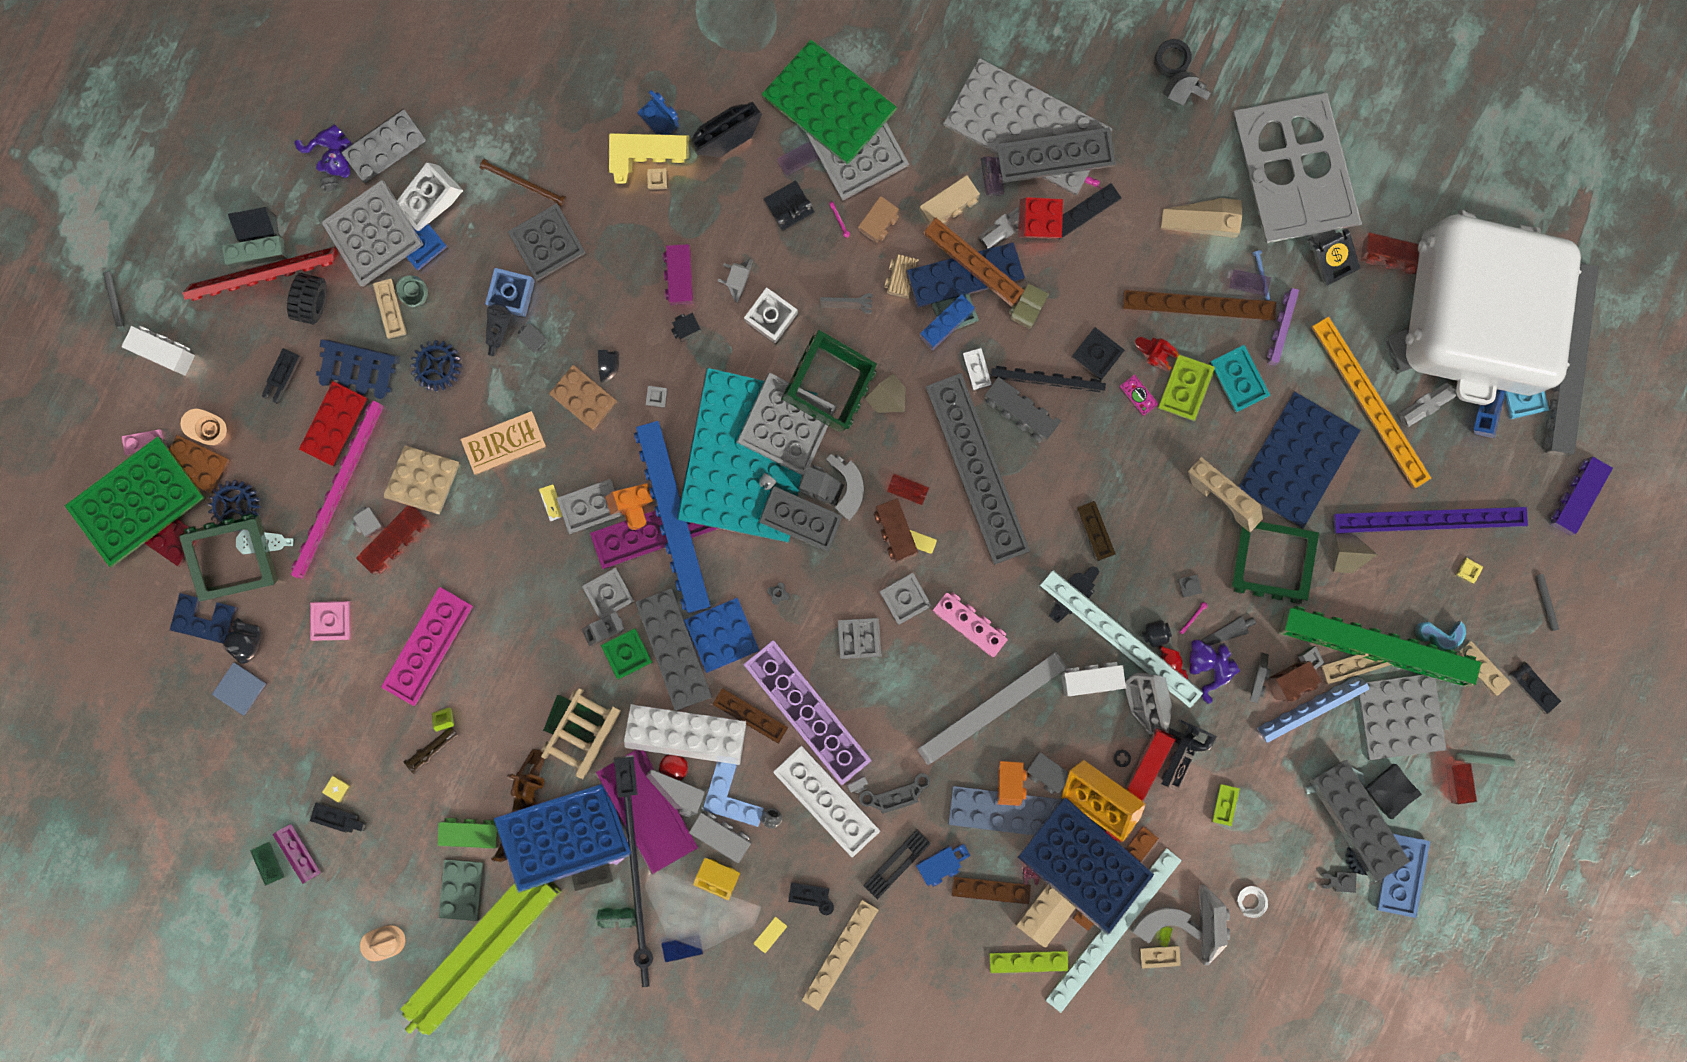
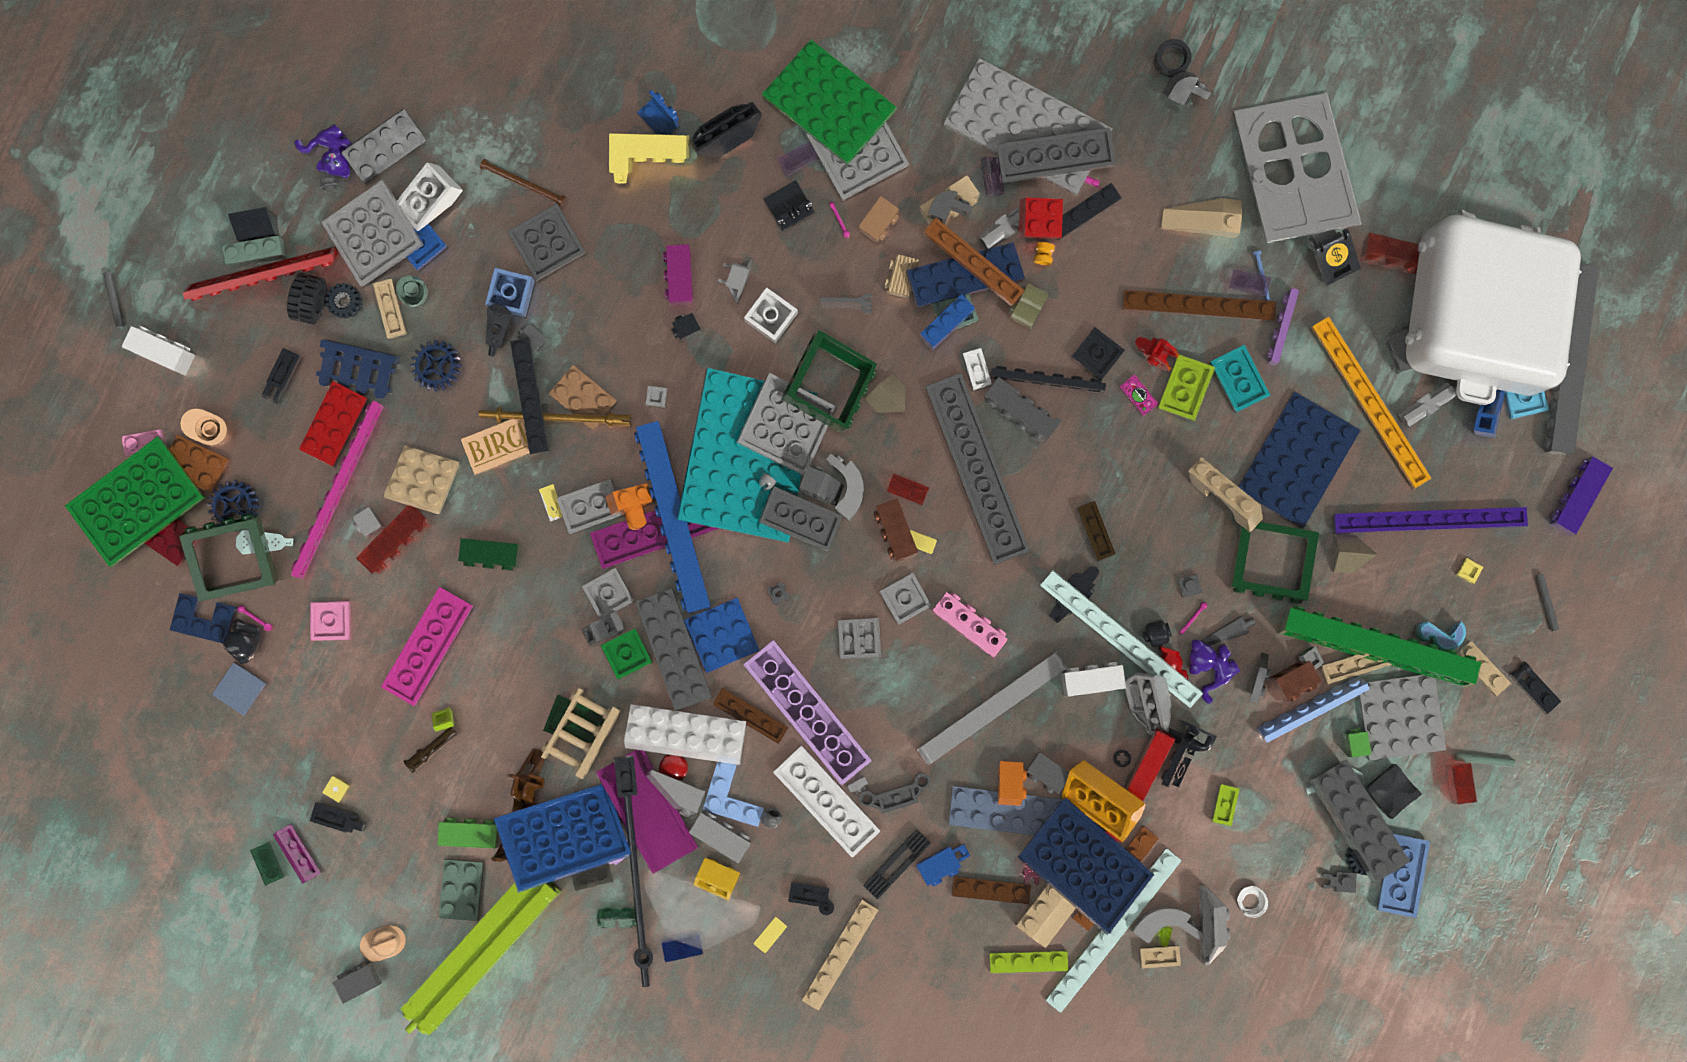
black brick [598,350,619,383] -> none
tan plate [647,168,667,190] -> none
none -> dark pink hinge [237,605,272,631]
none -> black bush [325,283,363,319]
none -> dark grey brick [333,962,382,1004]
none -> dark green brick [458,538,521,571]
none -> pearl gold bar [479,406,631,427]
none -> black plate [510,338,550,455]
none -> dark grey brick [928,191,973,224]
none -> light orange wheel [1033,242,1055,265]
none -> bright green brick [1344,728,1371,757]

